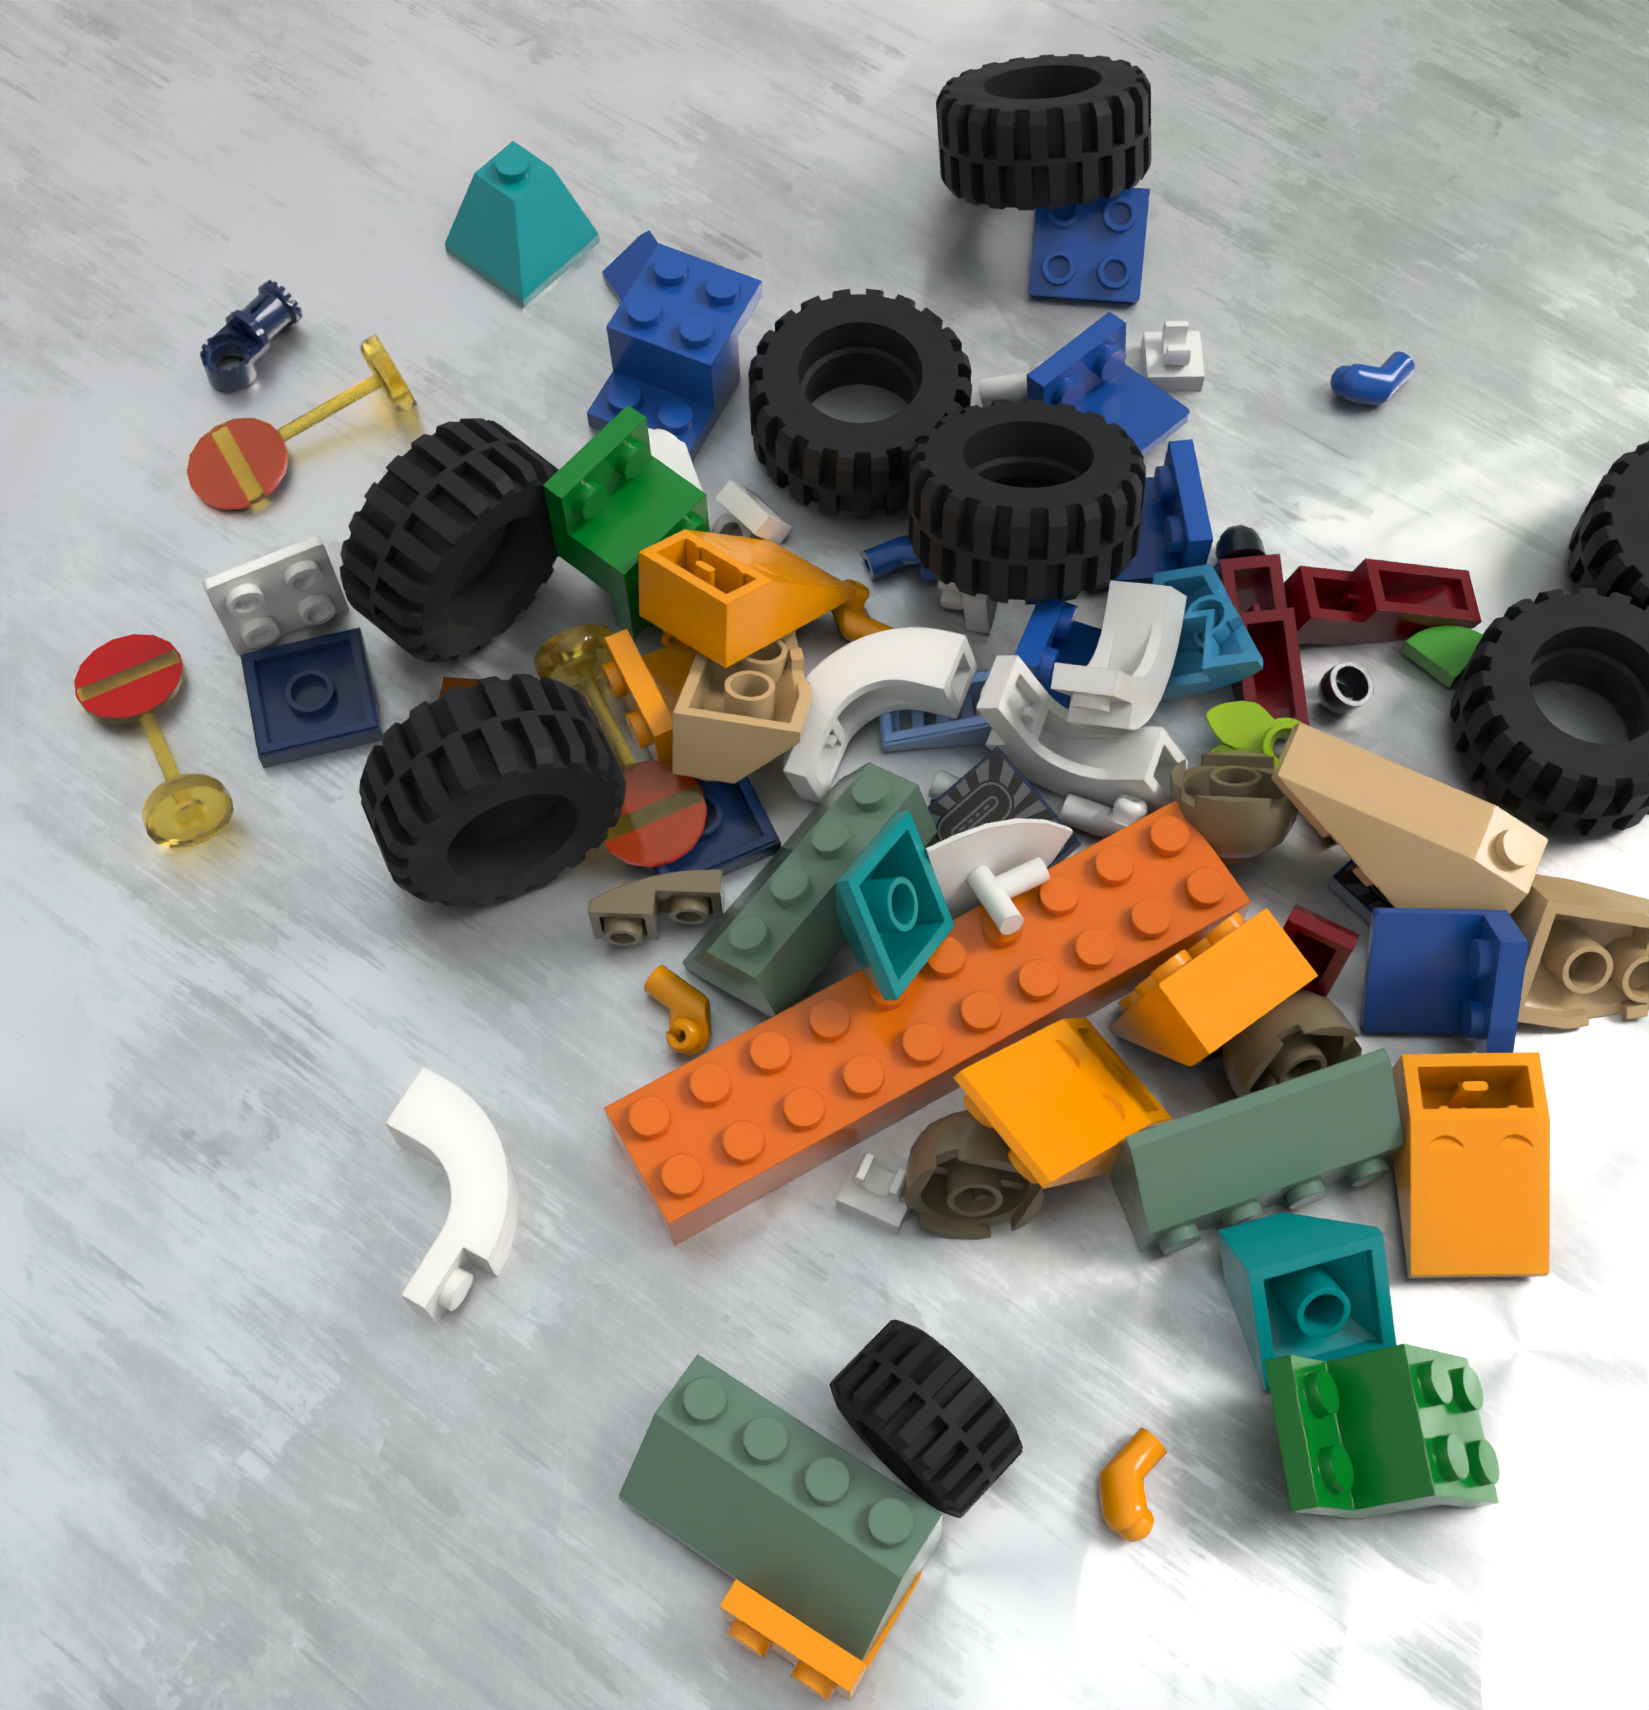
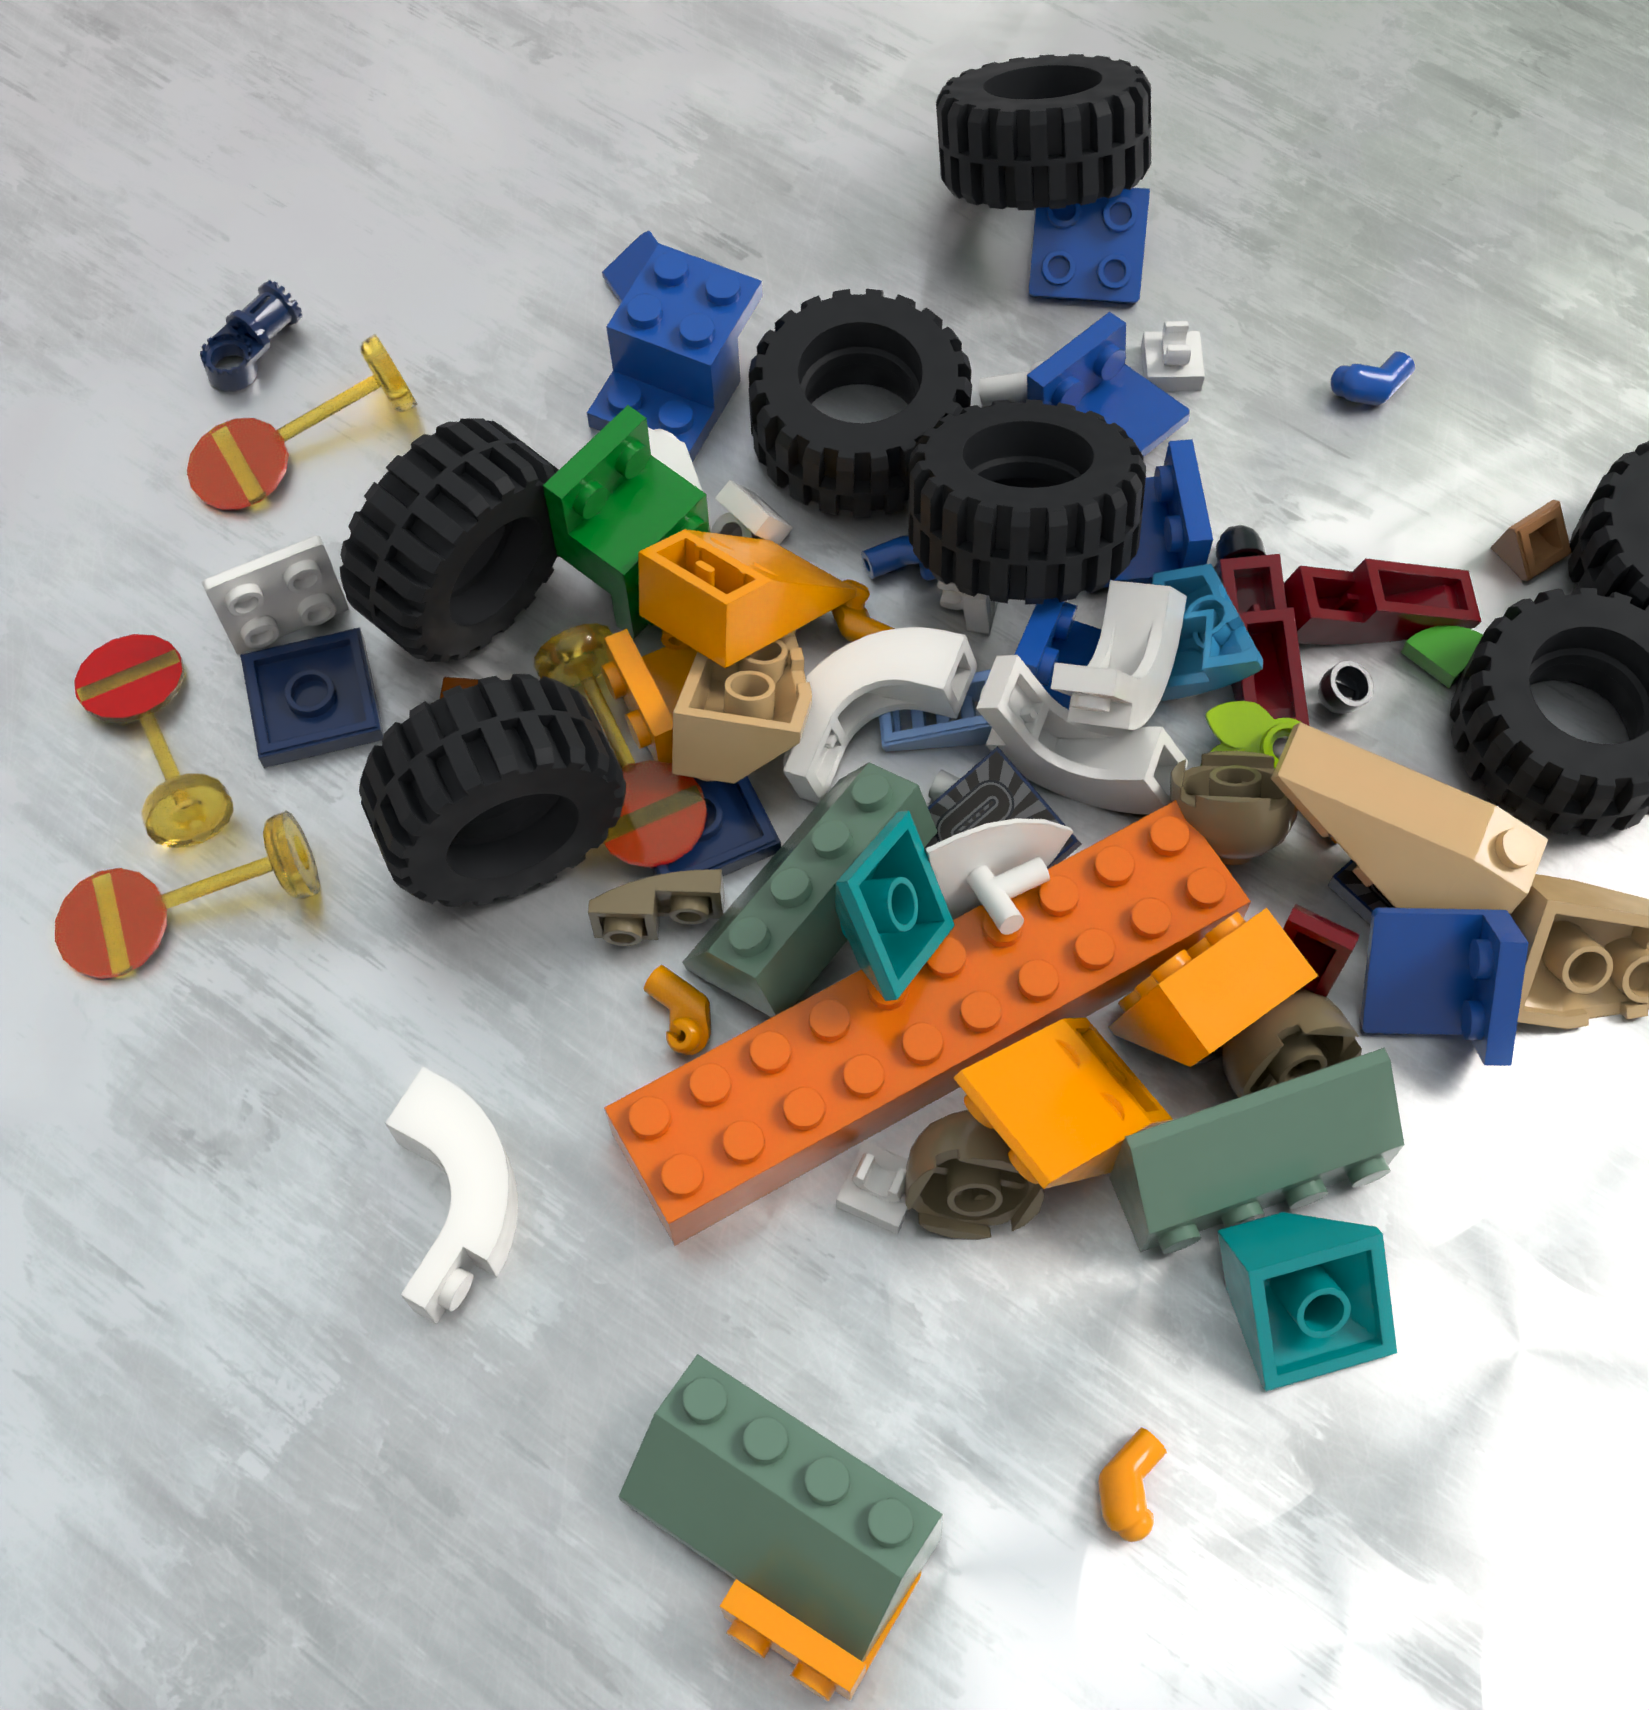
teal slope [445,141,600,307] -> none
black tyre [829,1319,1023,1518] -> none
white arm [1060,793,1148,837] -> none
green bracket [1264,1343,1500,1519] -> none
light orange slope [1392,1052,1550,1278] -> none
none -> clear yellow piece [55,810,320,979]
none -> medium nougat slope [1490,500,1572,581]

